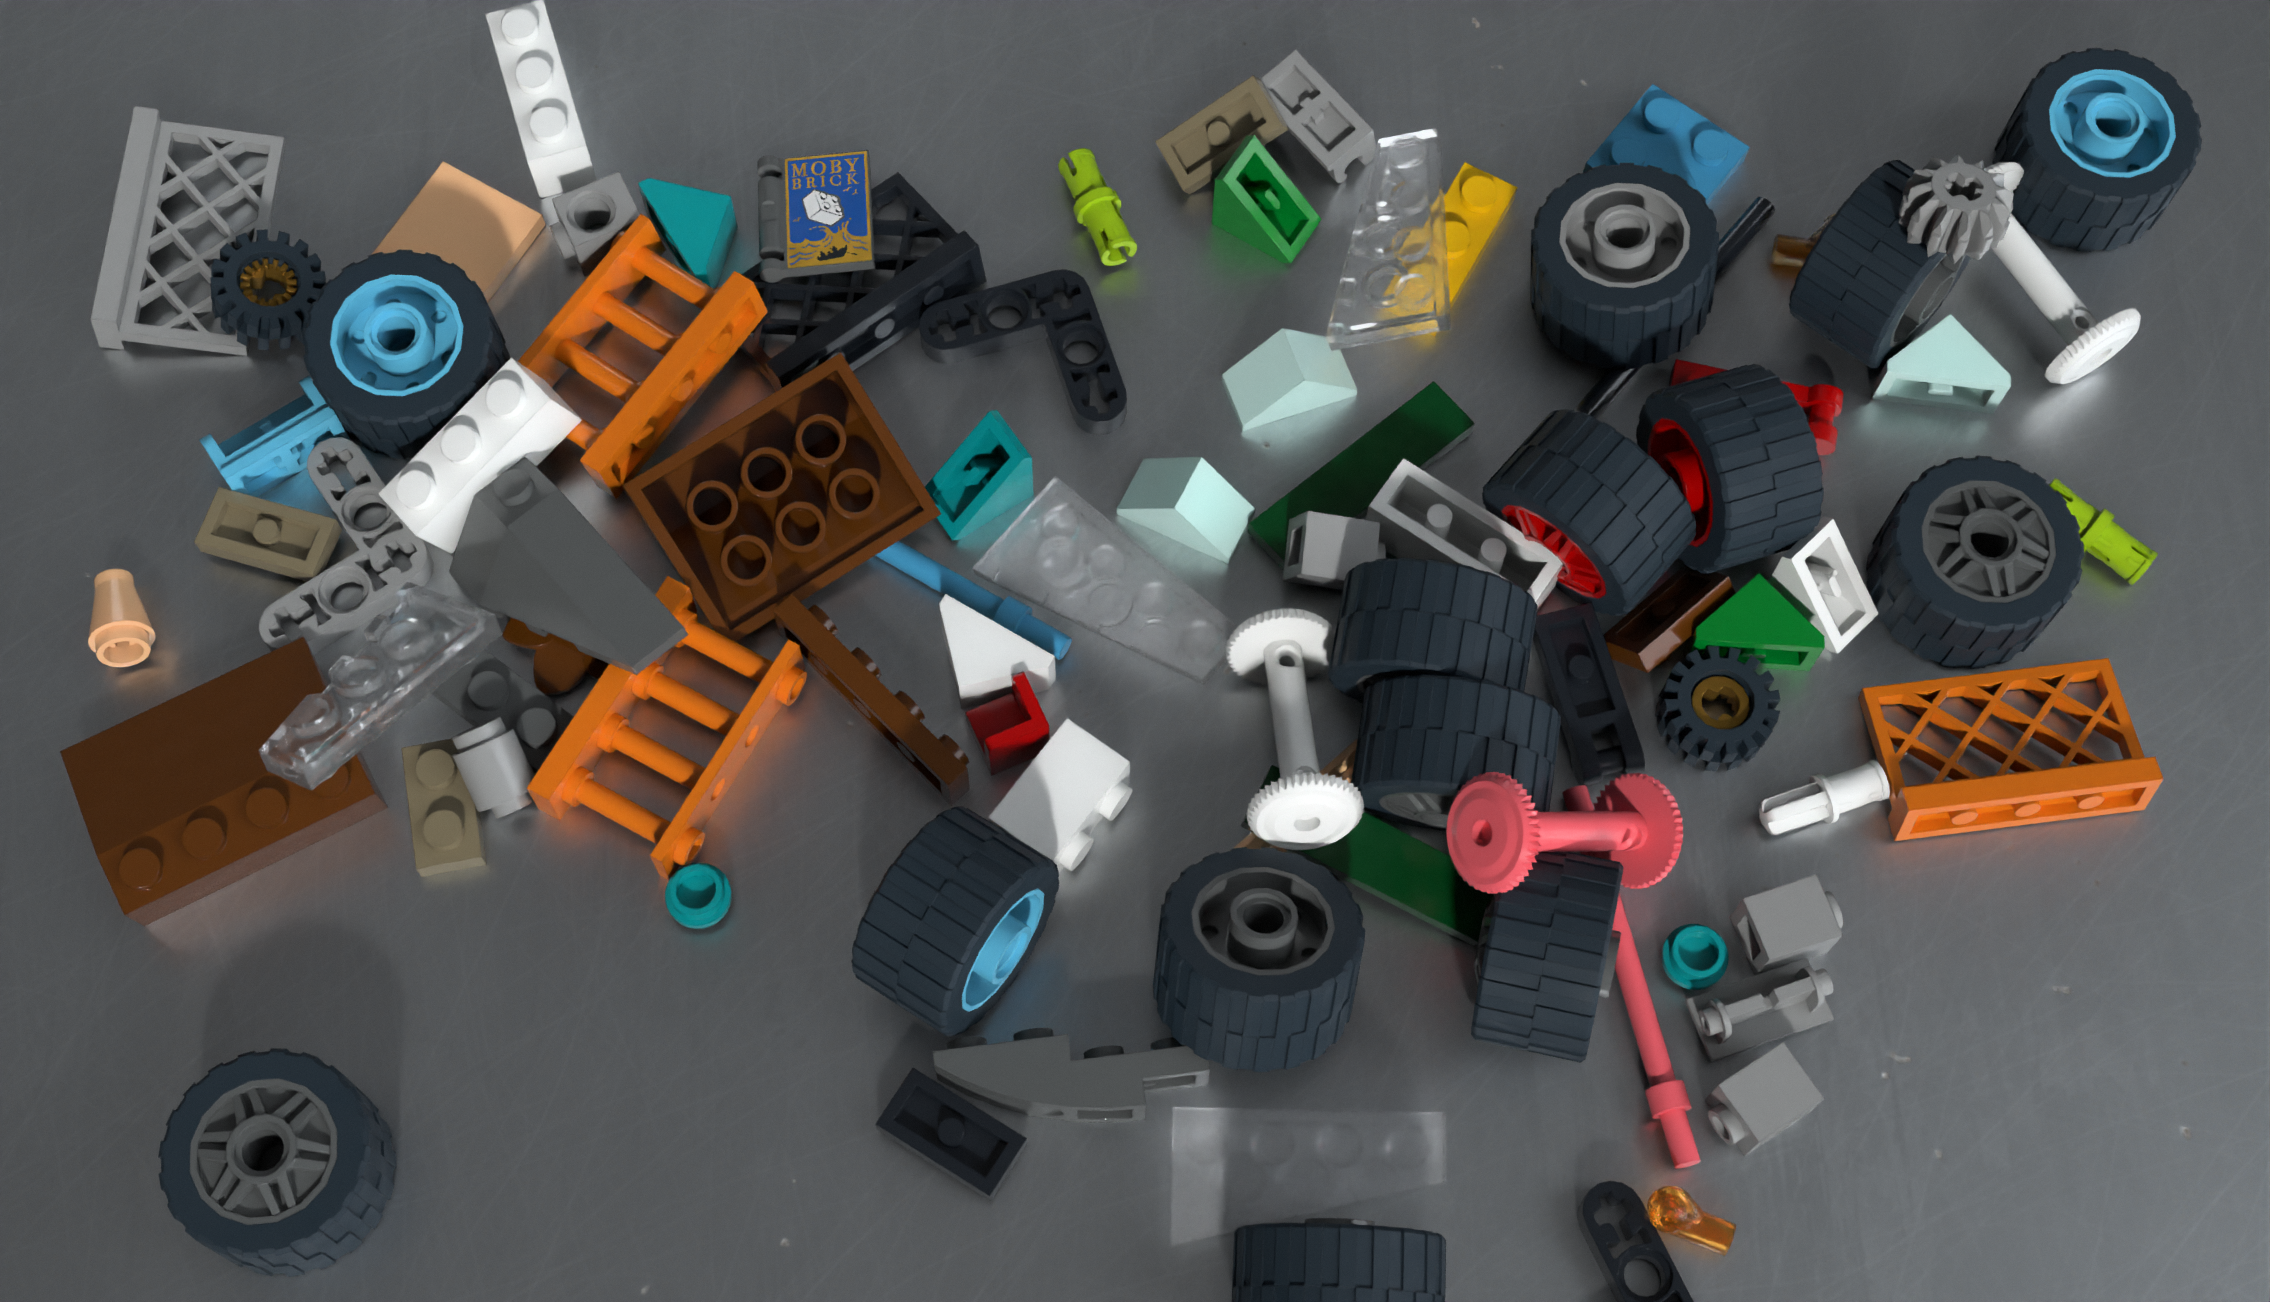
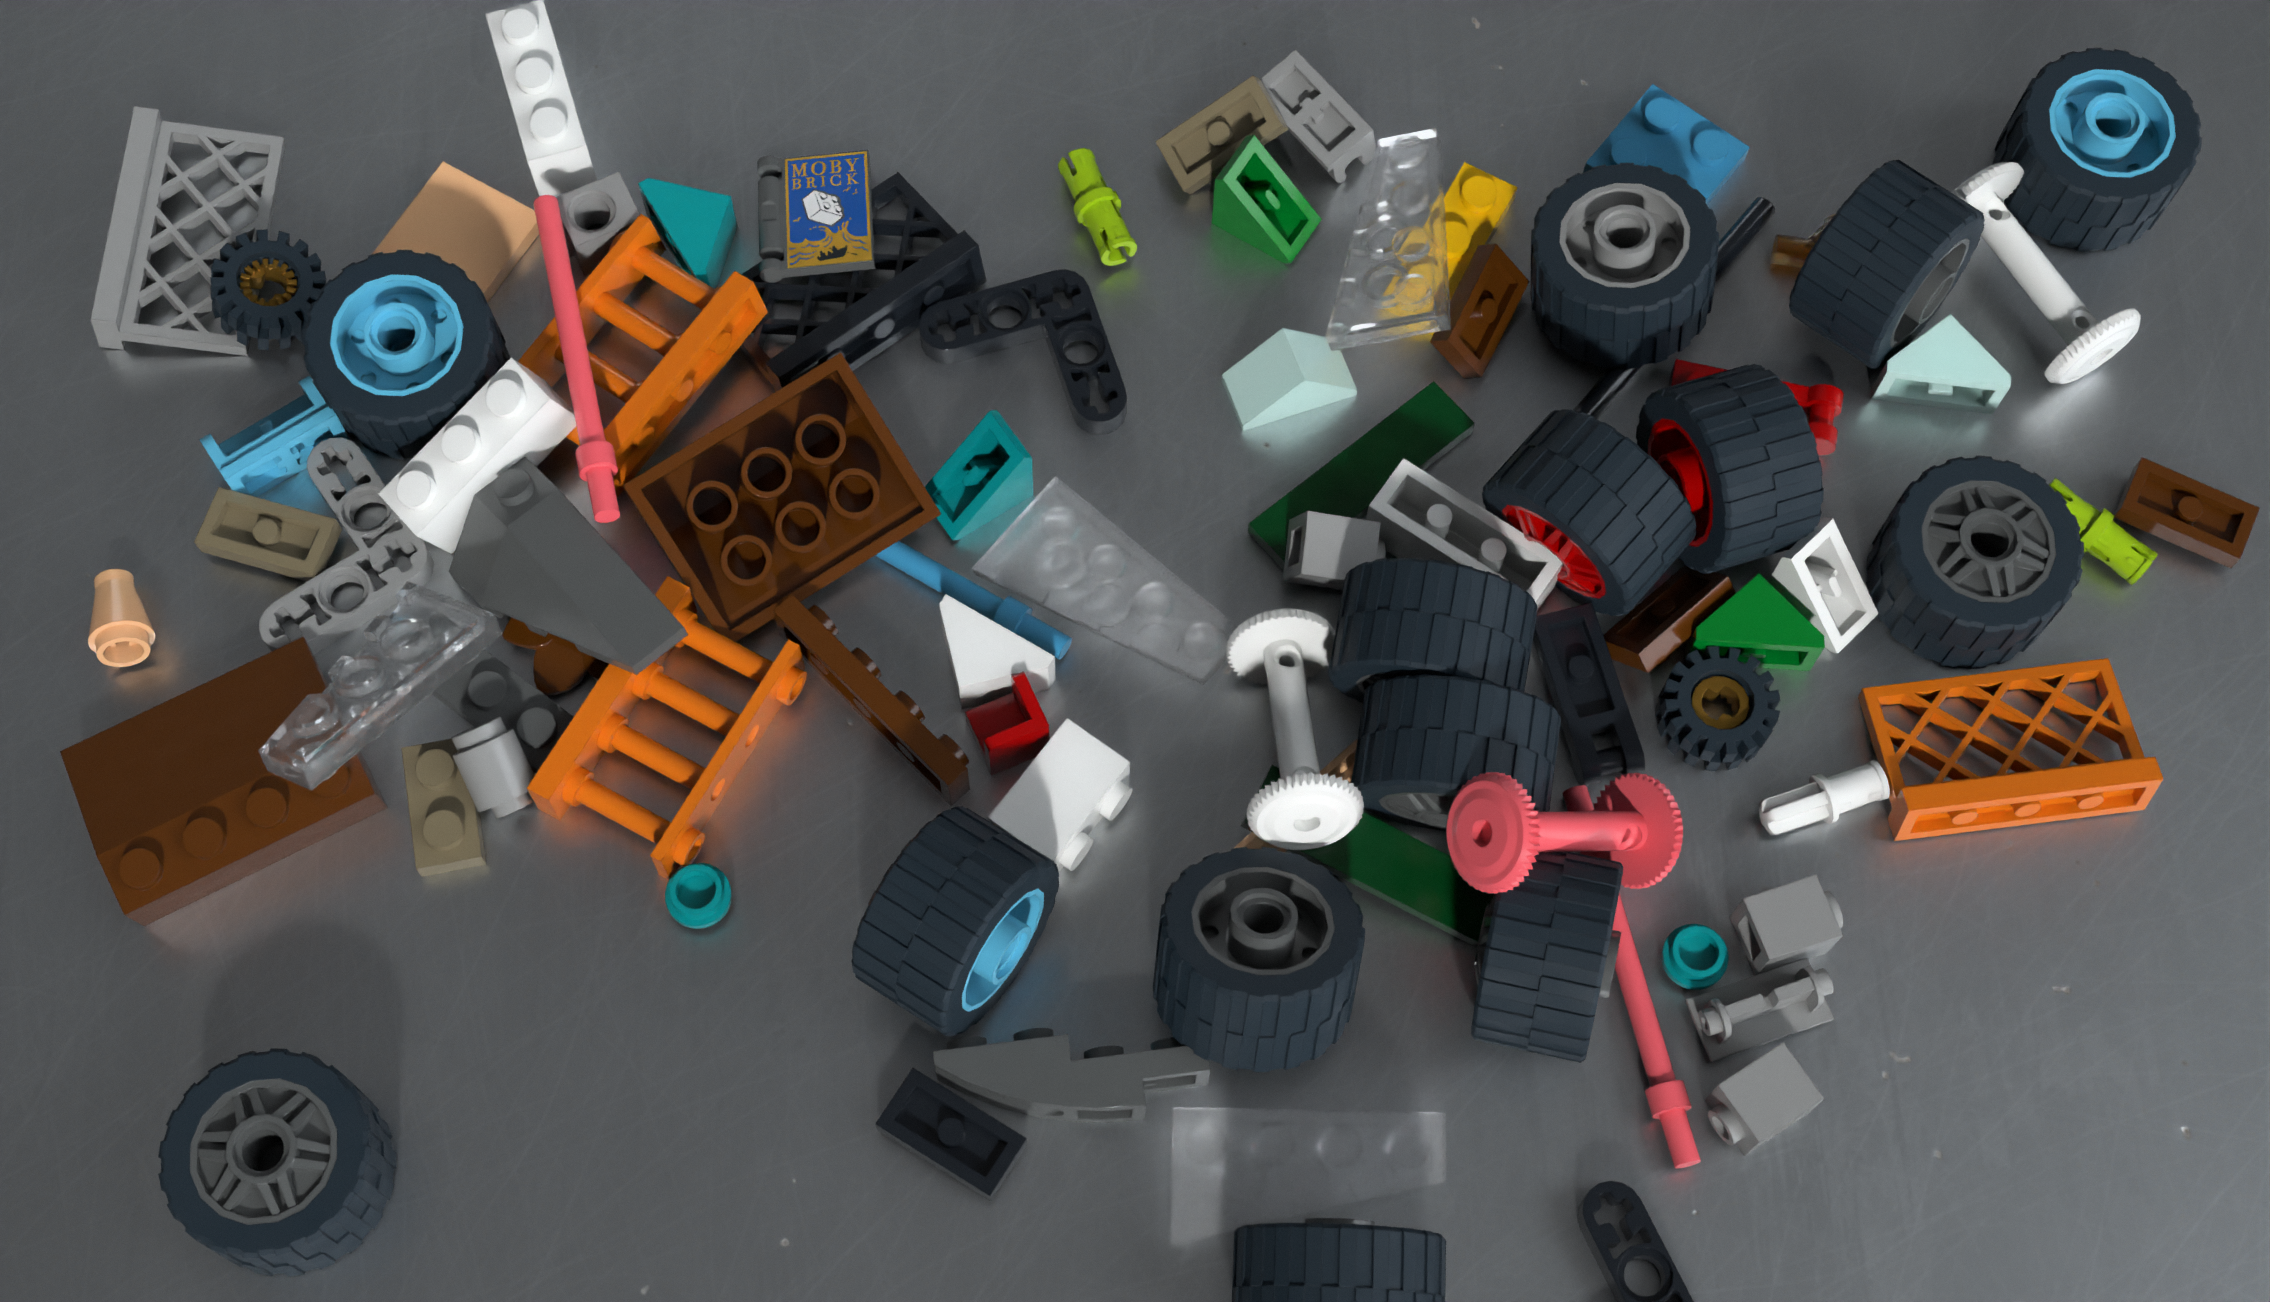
light aqua slope [1117,457,1255,564] -> none
clear orange arm [1647,1186,1736,1256] -> none
light grey gear [1898,153,2014,264] -> none
none -> coral bar [533,195,620,523]
none -> reddish brown plate [1430,243,1530,379]
none -> reddish brown plate [2114,457,2260,568]

